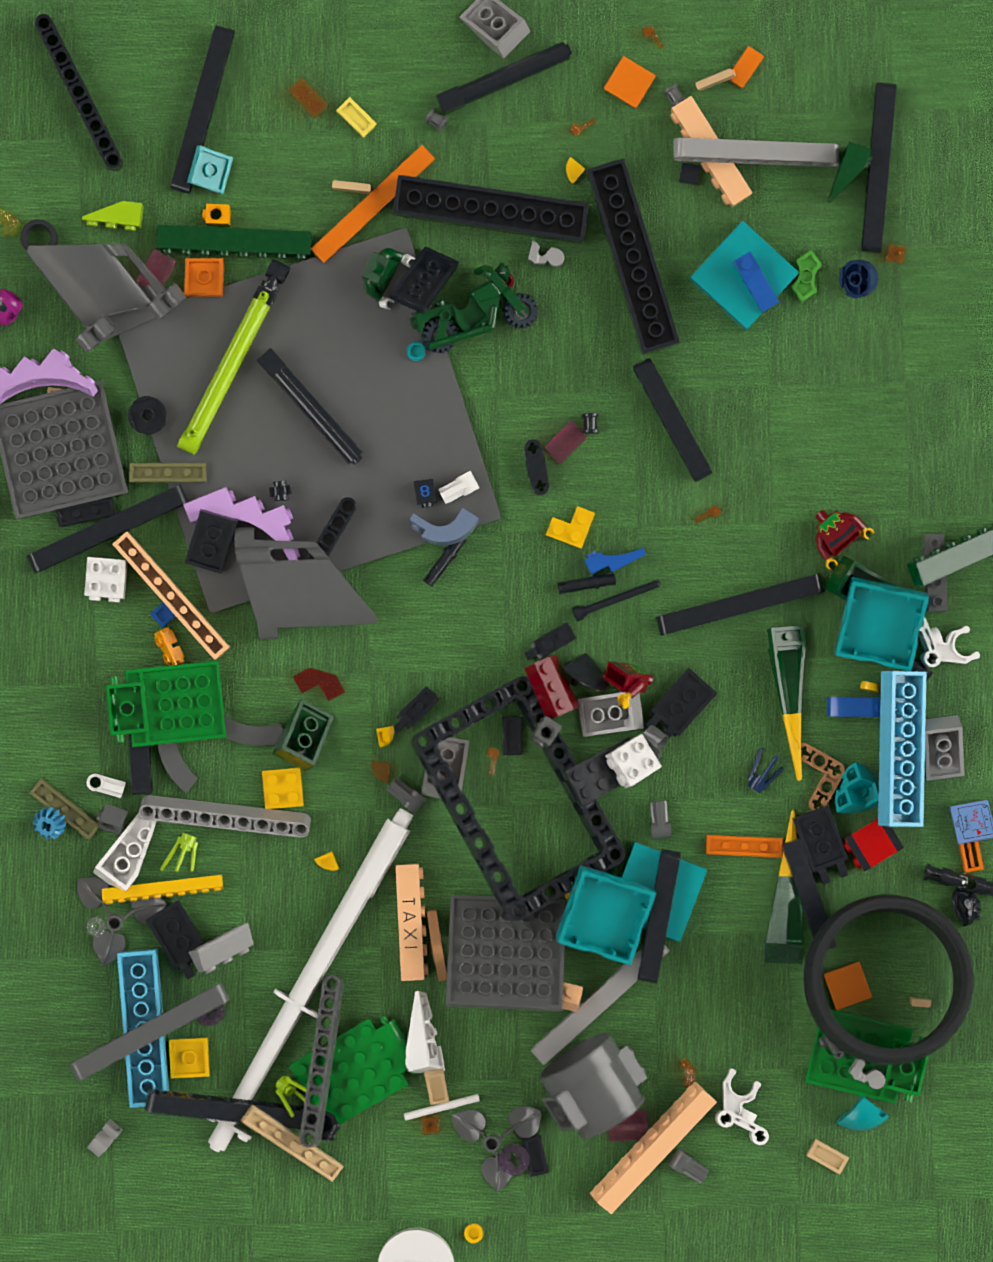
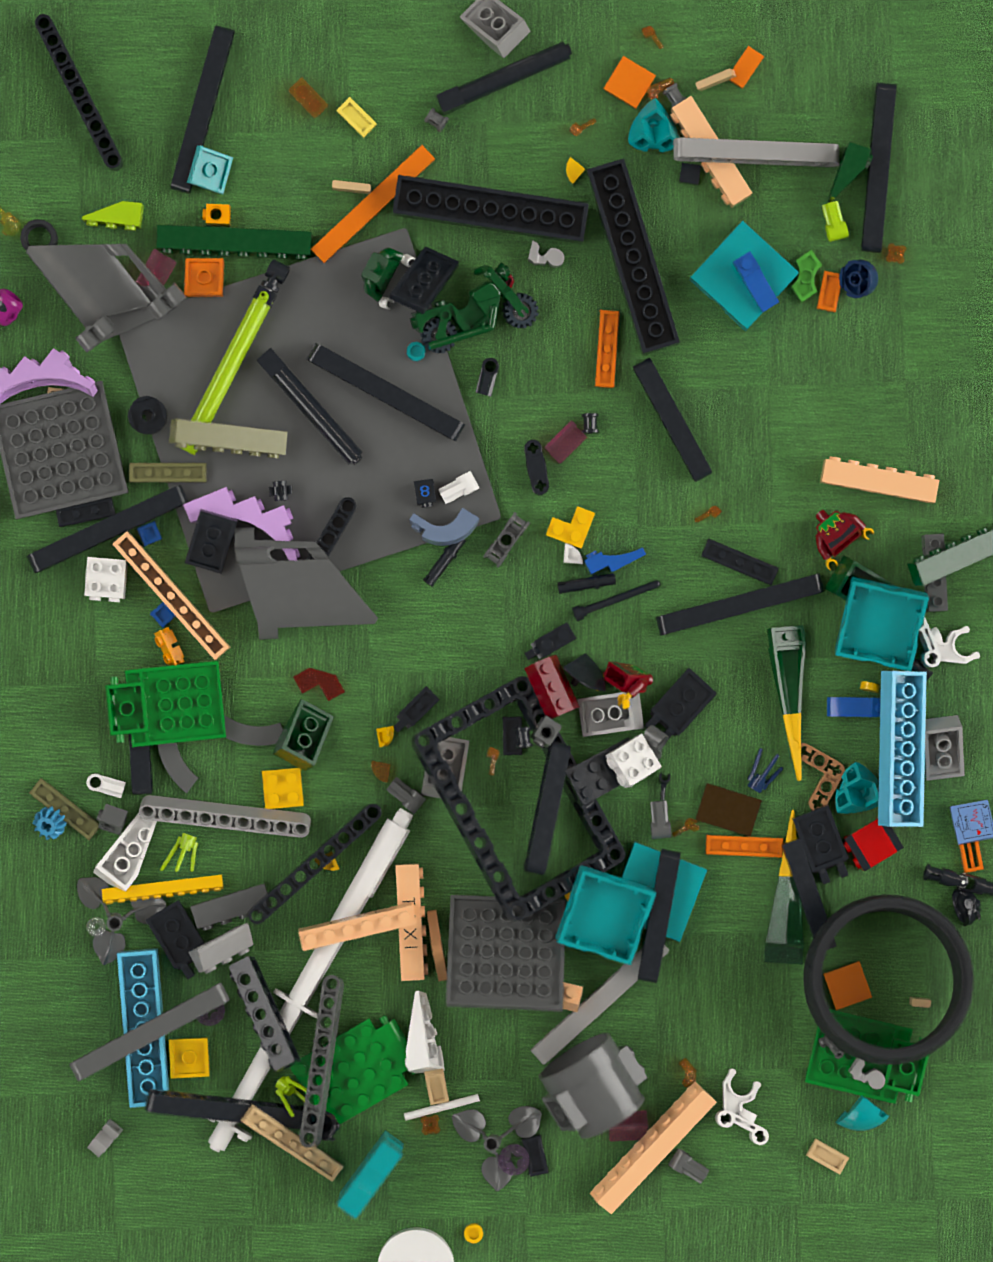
none -> blue tile [137,521,162,546]
none -> brick [169,419,288,459]
none -> dark grey brick [191,883,272,931]
none -> brick [229,956,301,1071]
none -> black beam [247,804,382,924]
none -> light nougat brick [298,902,417,951]
none -> black beam [306,343,465,442]
none -> teal tile [337,1130,404,1219]
none -> black piece [475,358,499,397]
none -> dark grey piece [483,512,530,568]
none -> black bush [514,727,533,748]
none -> black beam [524,742,571,875]
none -> white tile [563,544,583,564]
none -> orange tile [595,310,619,388]
none -> teal brick [628,98,680,152]
none -> clear orange arm [647,78,674,99]
none -> black hand [658,773,671,801]
none -> clear orange hand [672,818,700,837]
none -> dark brown tile [695,783,762,837]
none -> black tile [701,538,779,586]
none -> orange tile [816,271,841,313]
none -> light nougat brick [820,456,939,504]
none -> lime piece [822,201,849,242]

